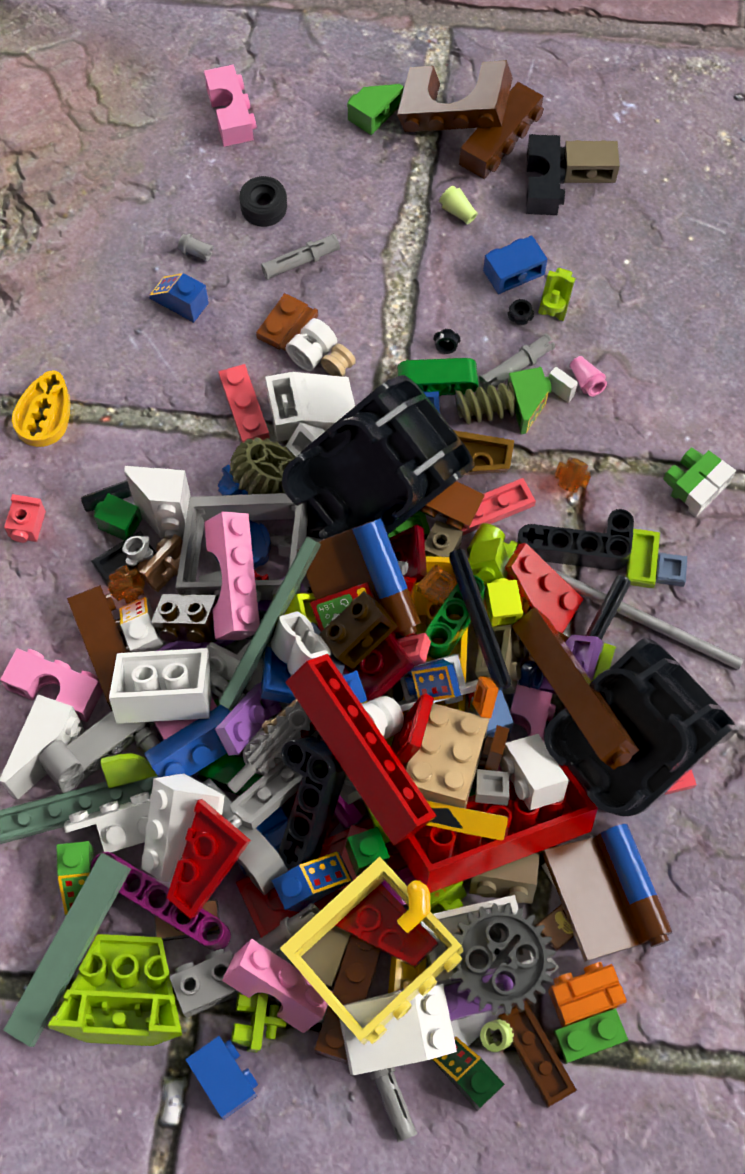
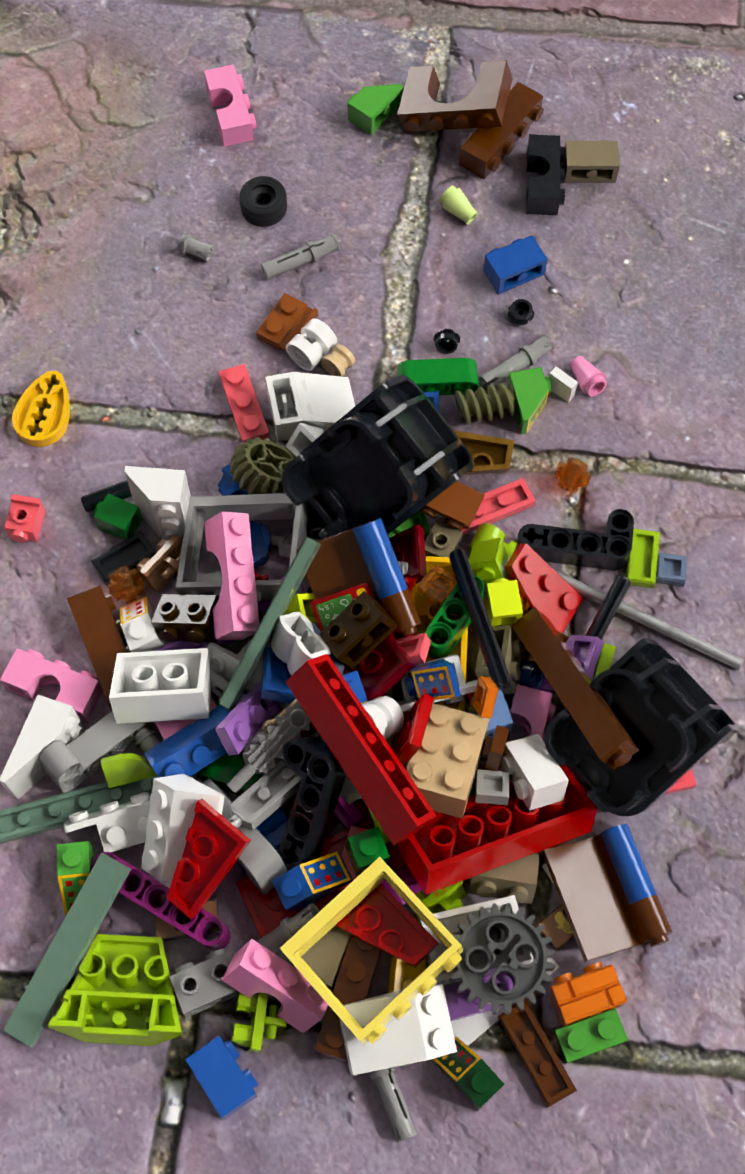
light grey plate [122,536,154,566] -> none
blue slope [149,273,209,323] -> none
yellow arm [397,880,431,933] -> none
yellow sticker [426,800,508,841] -> none
yellowish green bush [480,1019,514,1052] -> none
lime hips [538,268,576,321] -> none
hips [663,447,736,518] -> none

